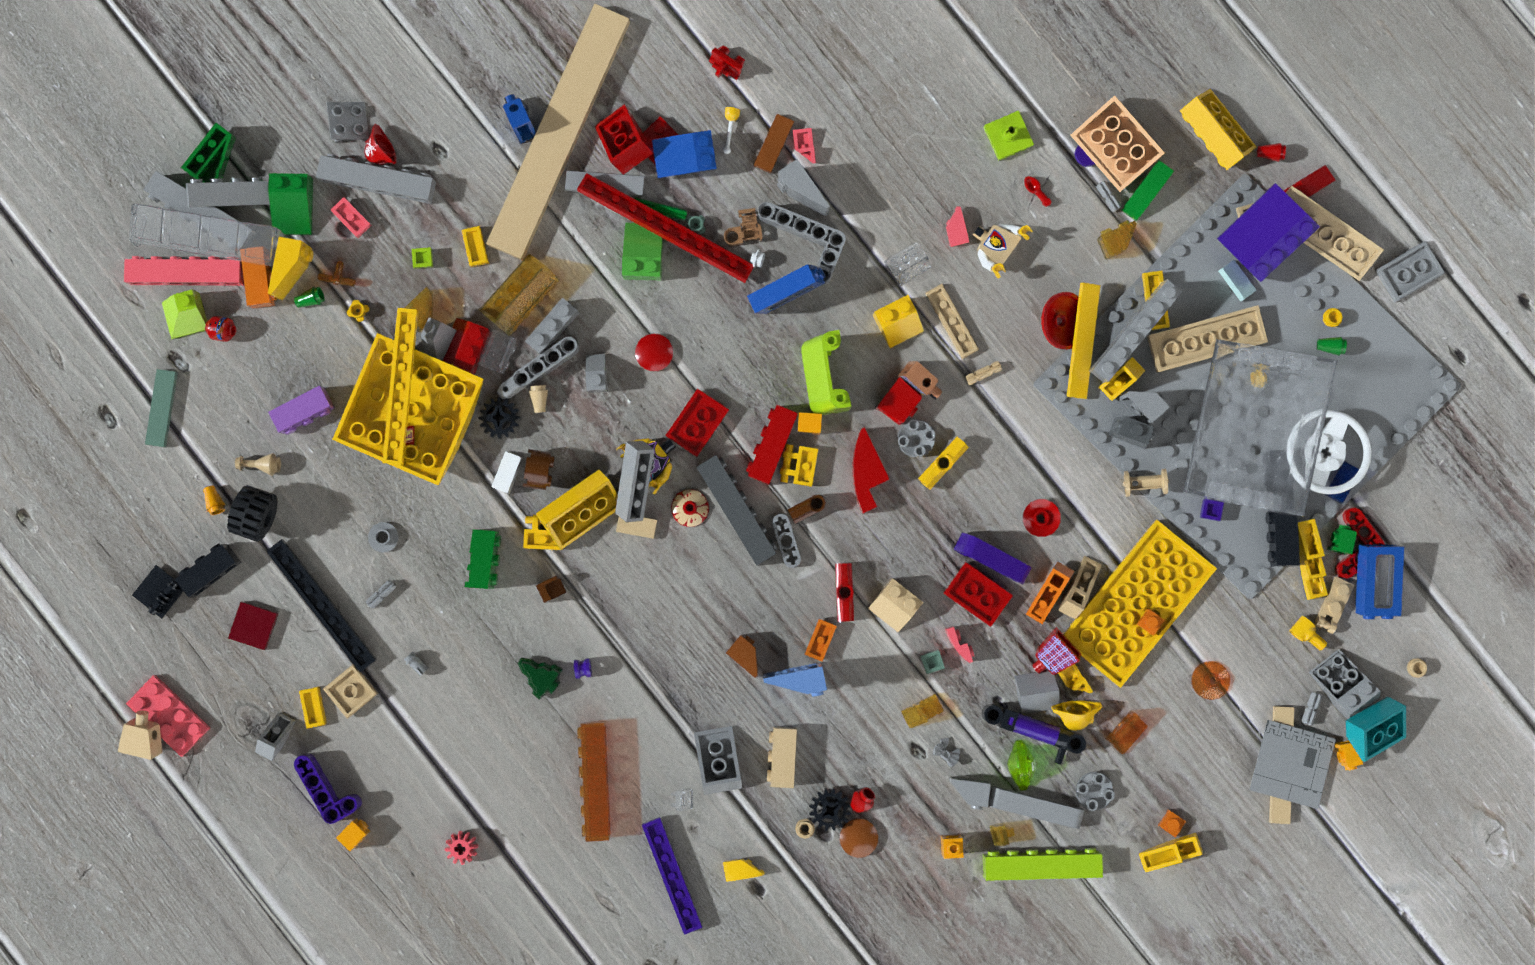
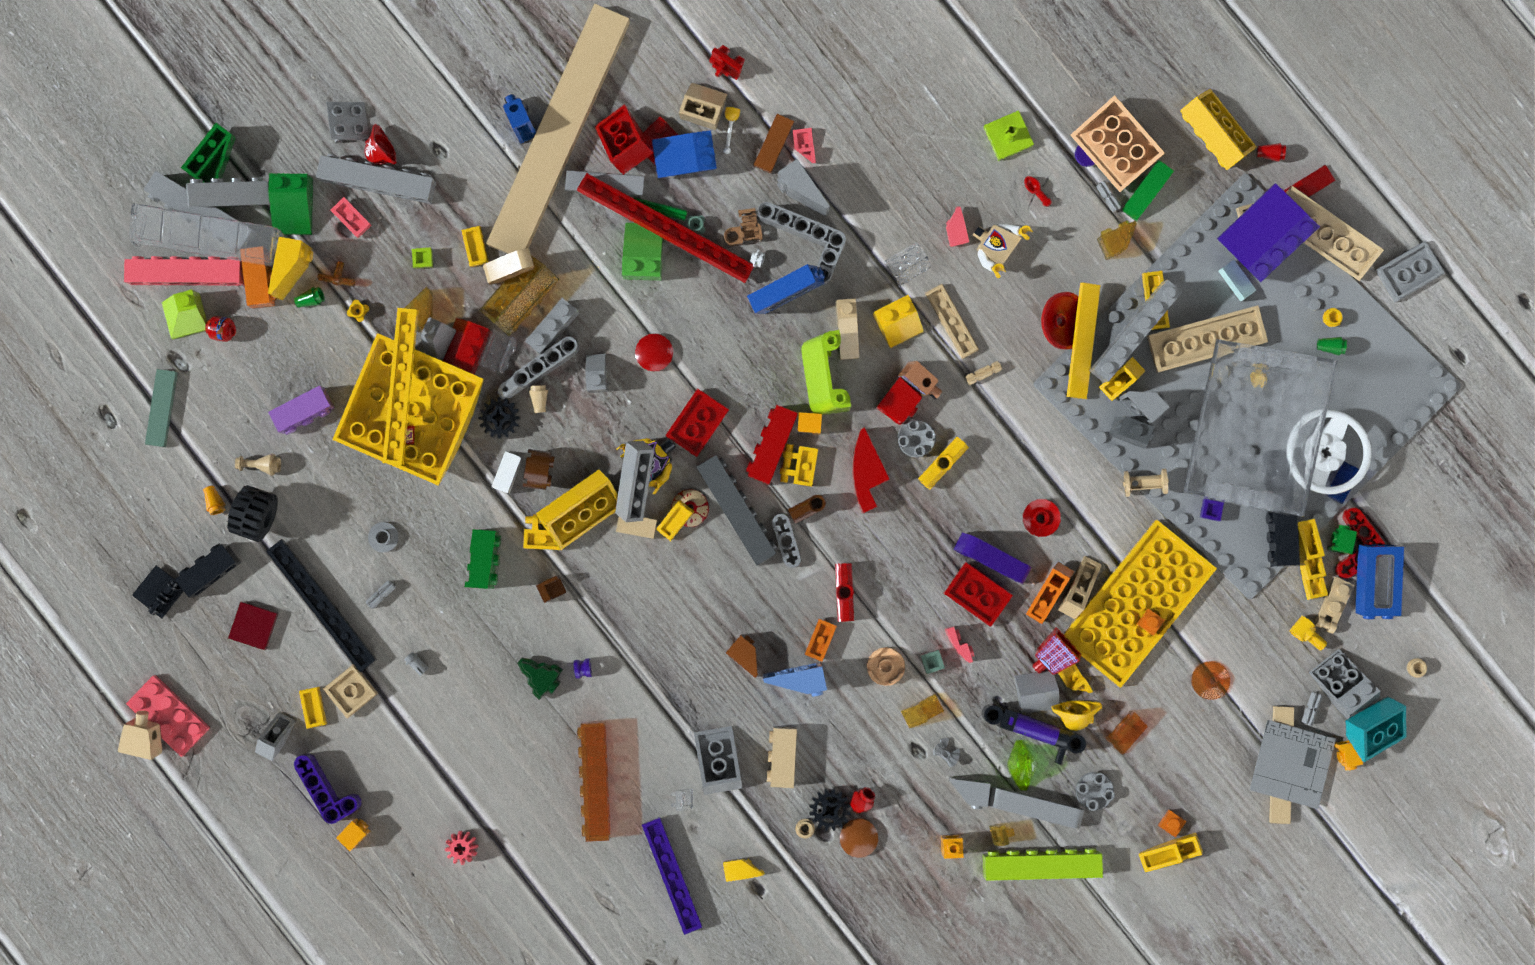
tan slope [868,578,924,632] -> none
none -> beam [483,248,534,285]
none -> yellow tile [656,500,694,541]
none -> tan slope [679,83,728,130]
none -> tan slope [836,298,859,360]
none -> light nougat tile [867,647,905,686]

